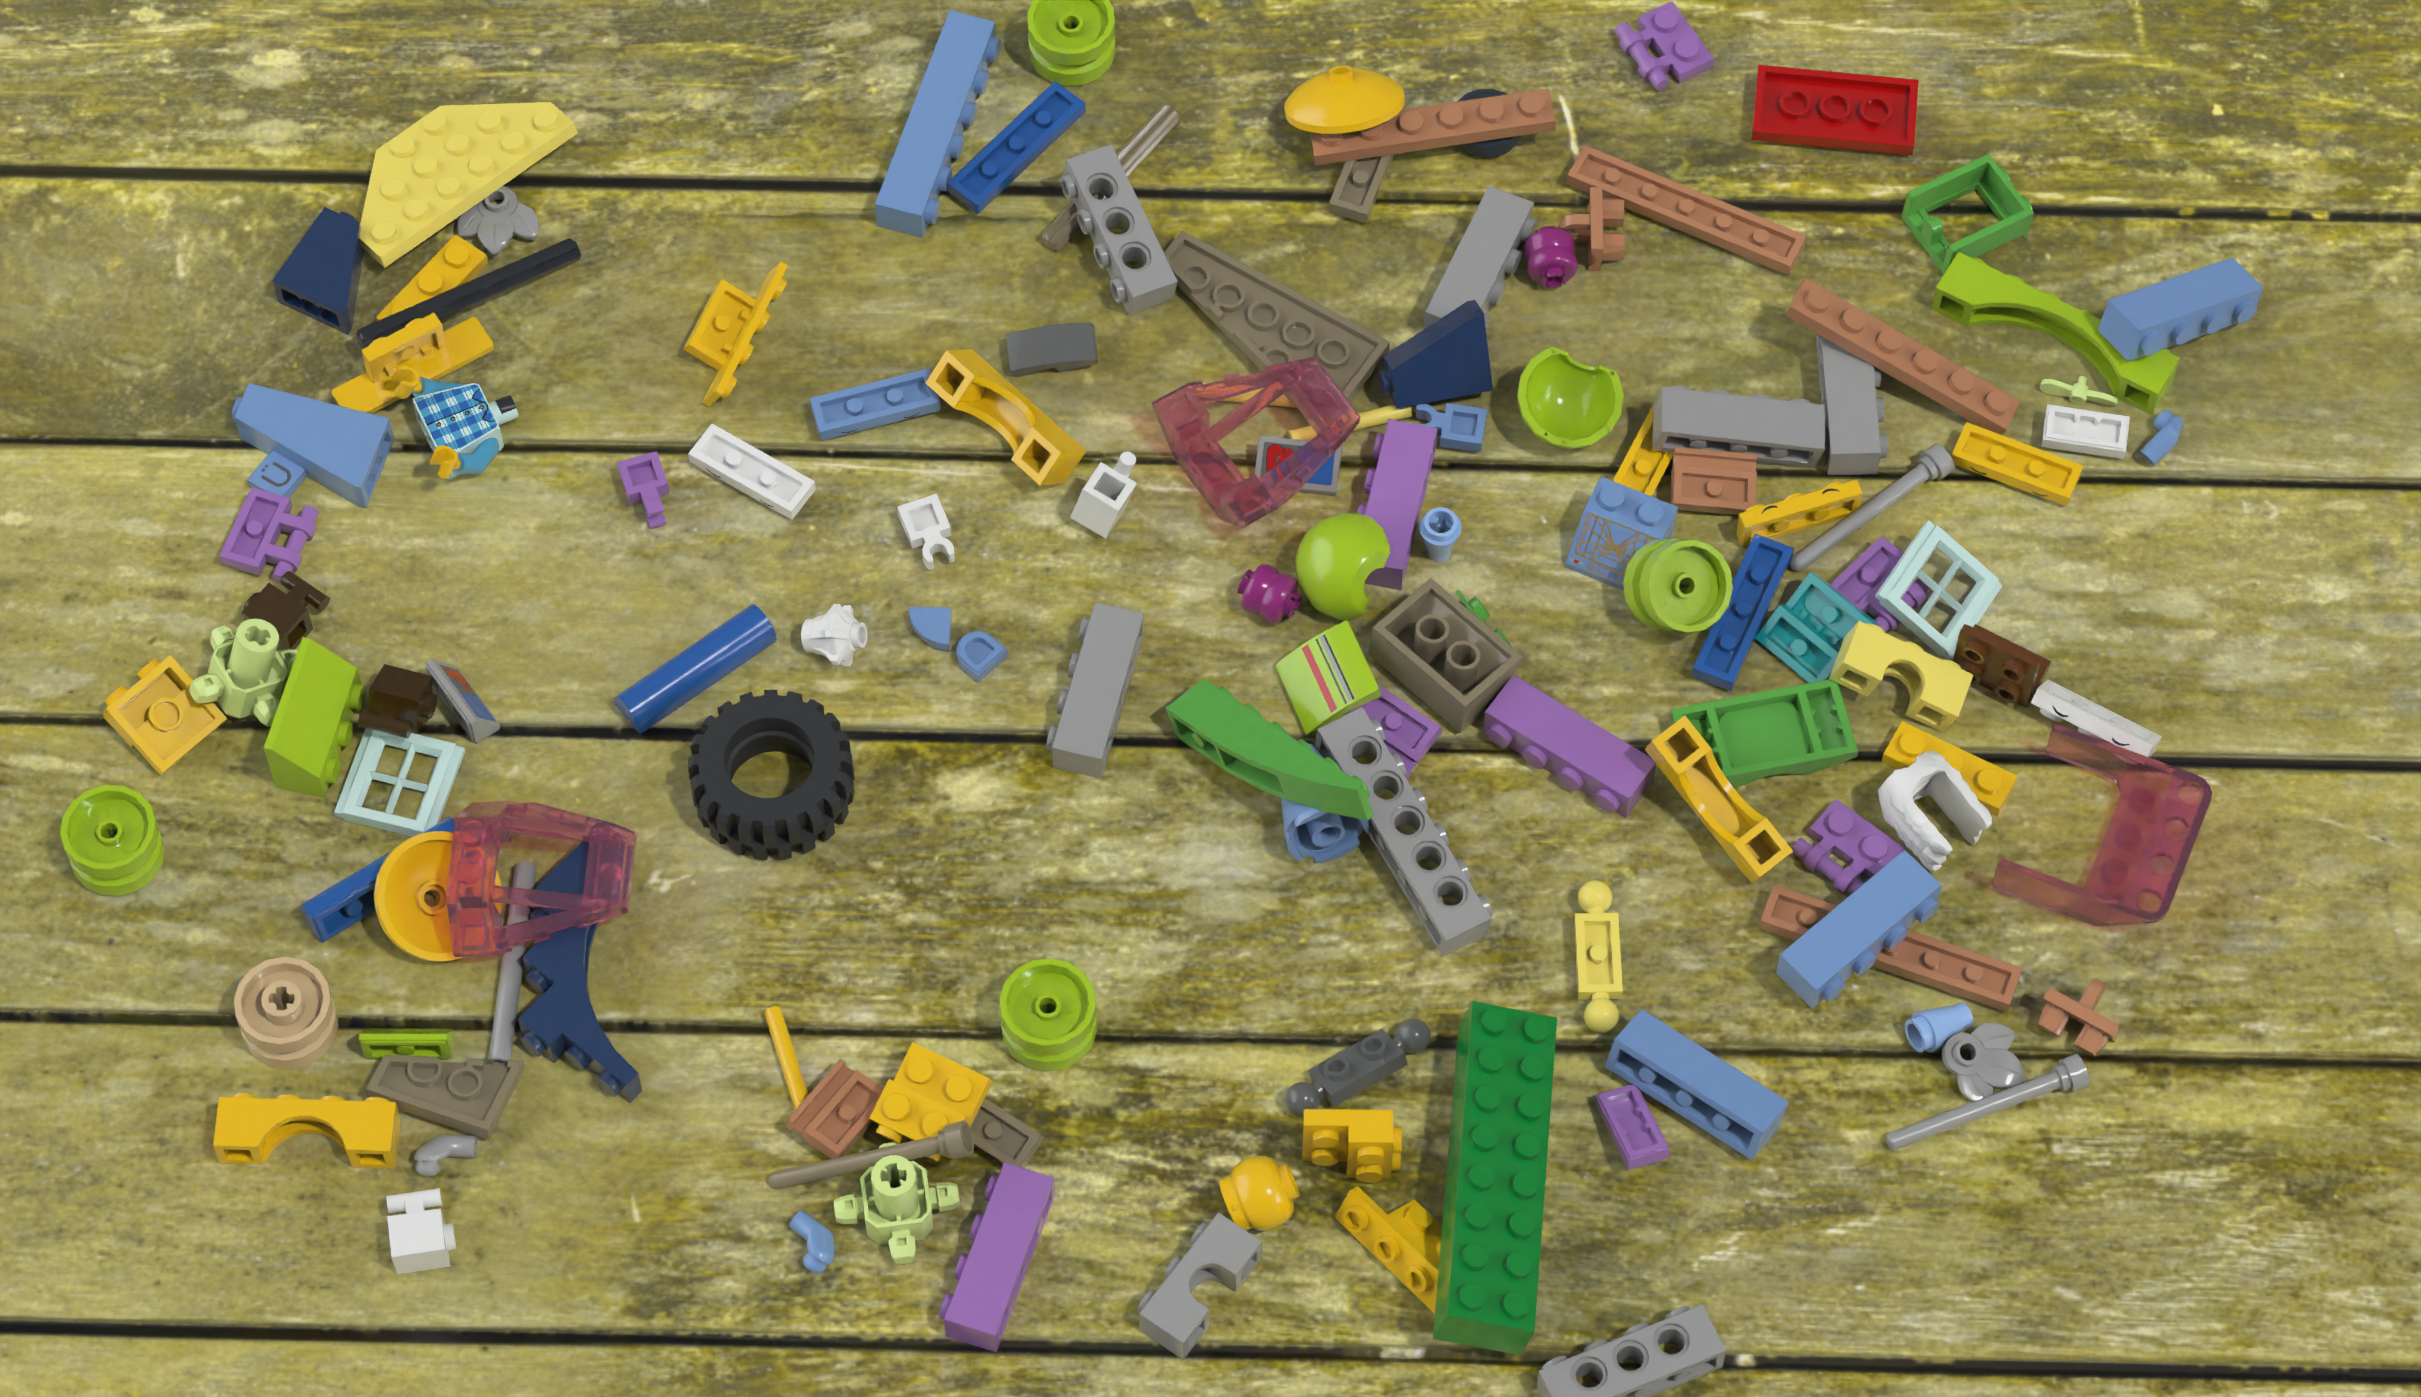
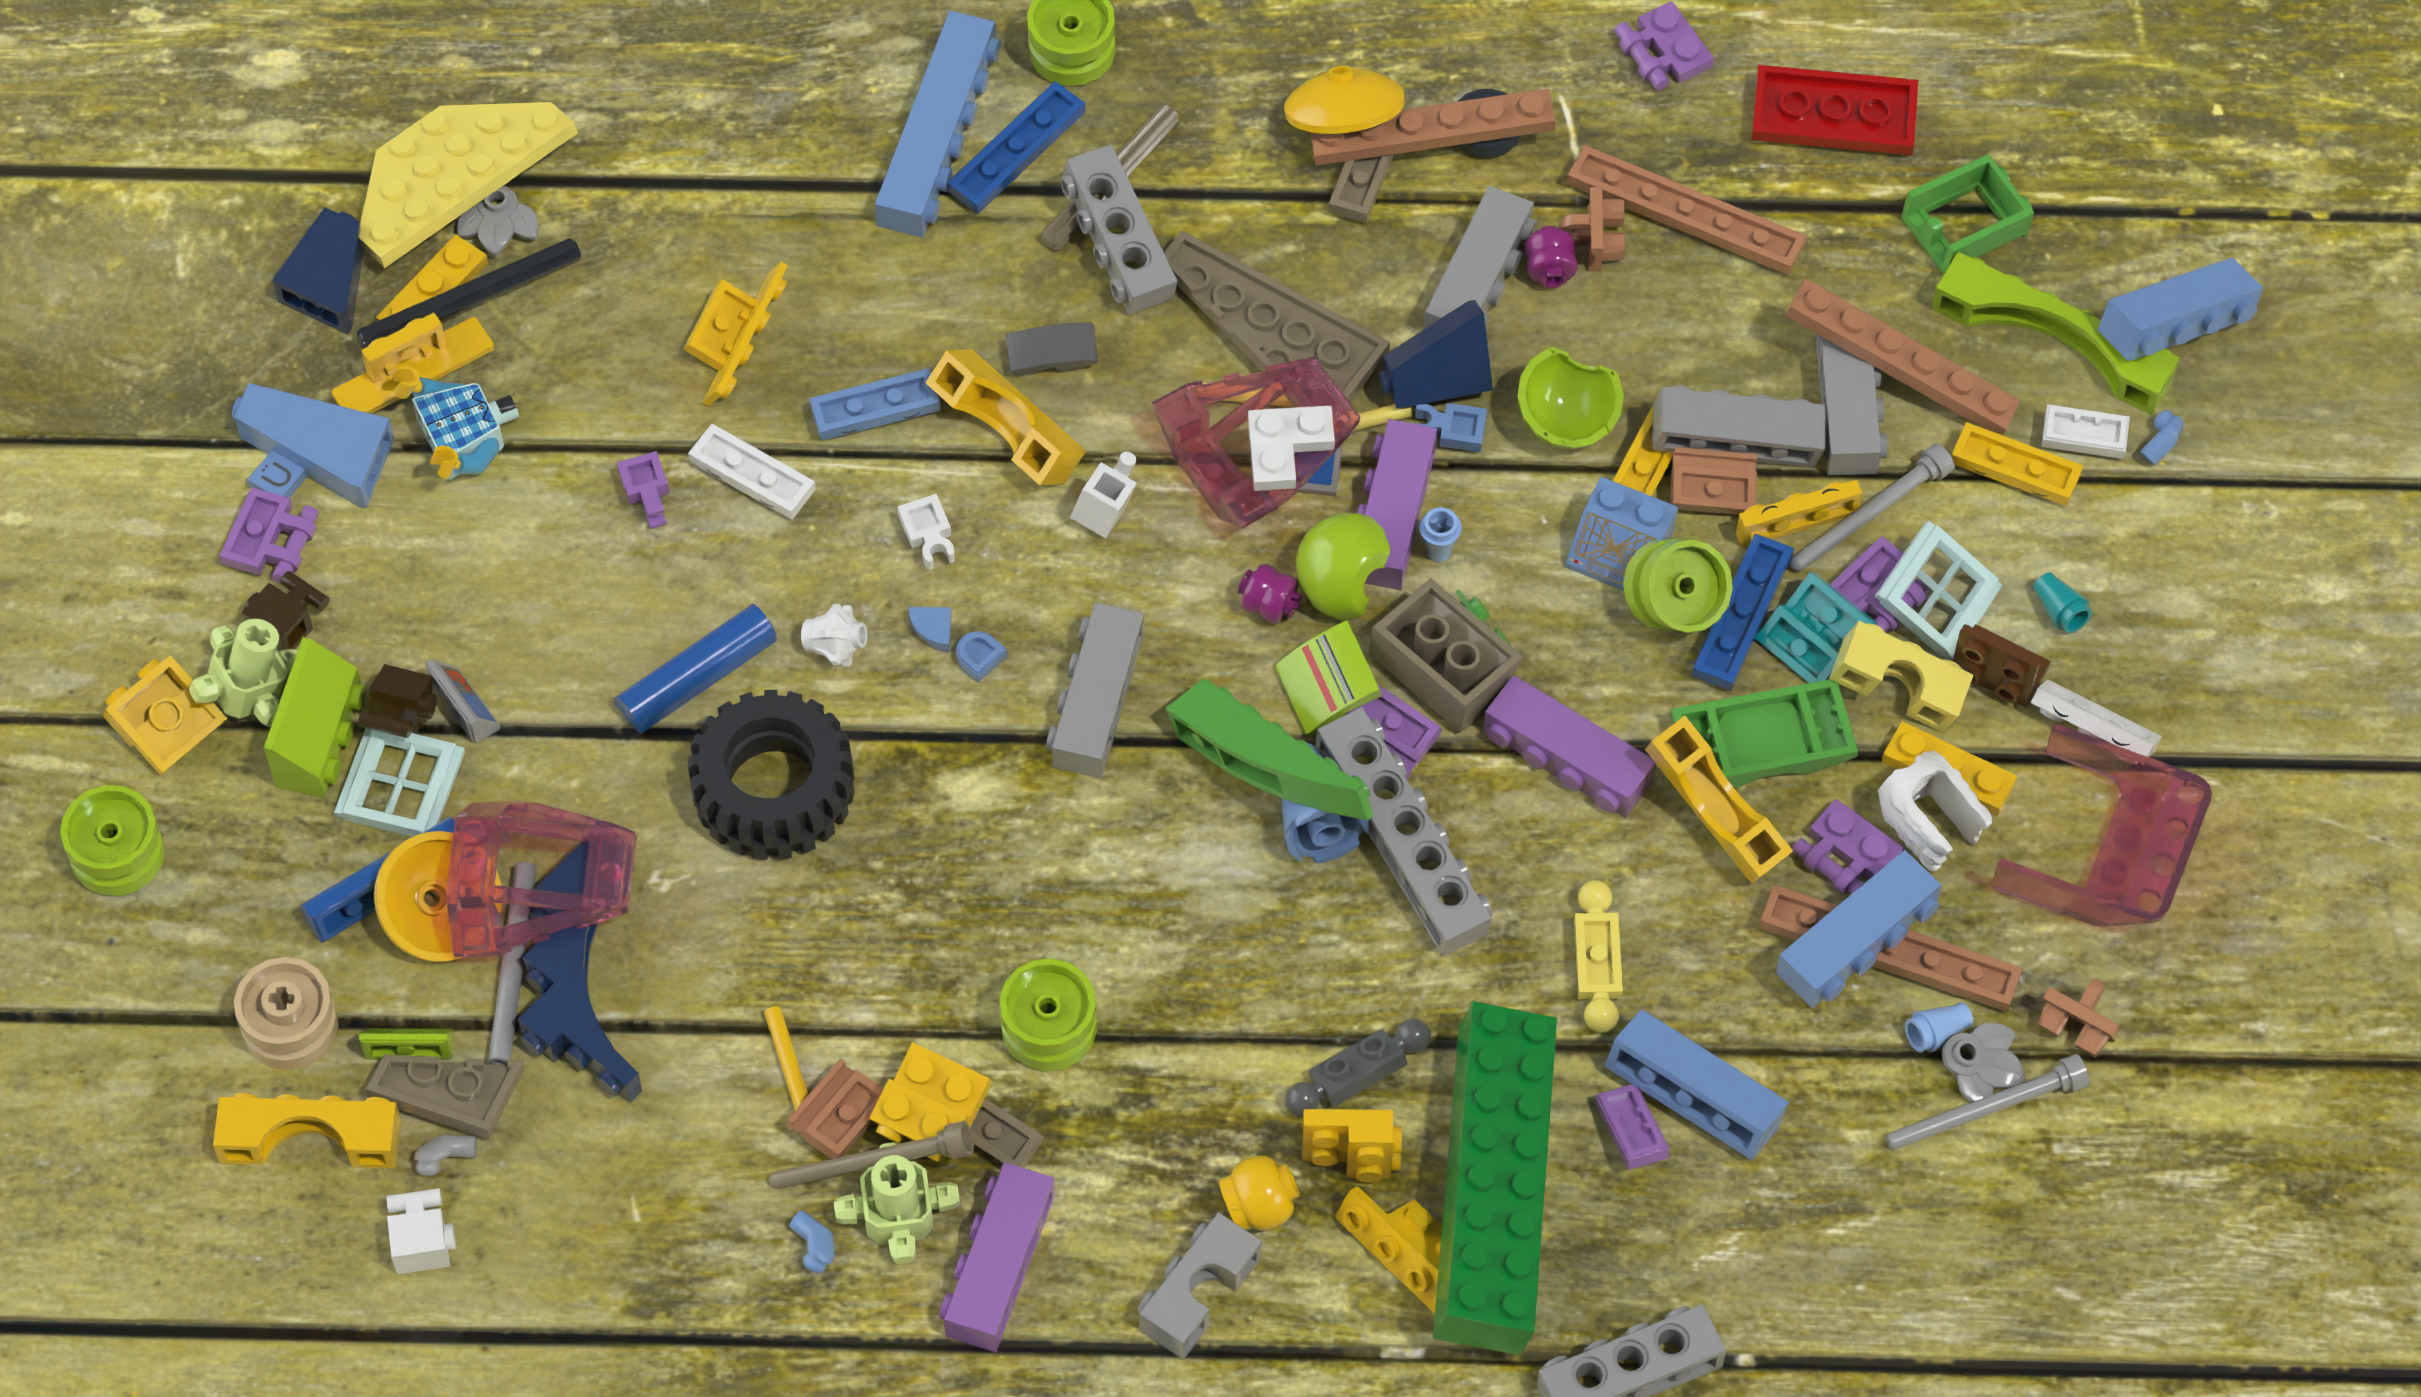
yellowish green piece [2040,376,2118,406] -> none
none -> white plate [1248,406,1335,491]
none -> teal cone [2033,572,2092,633]

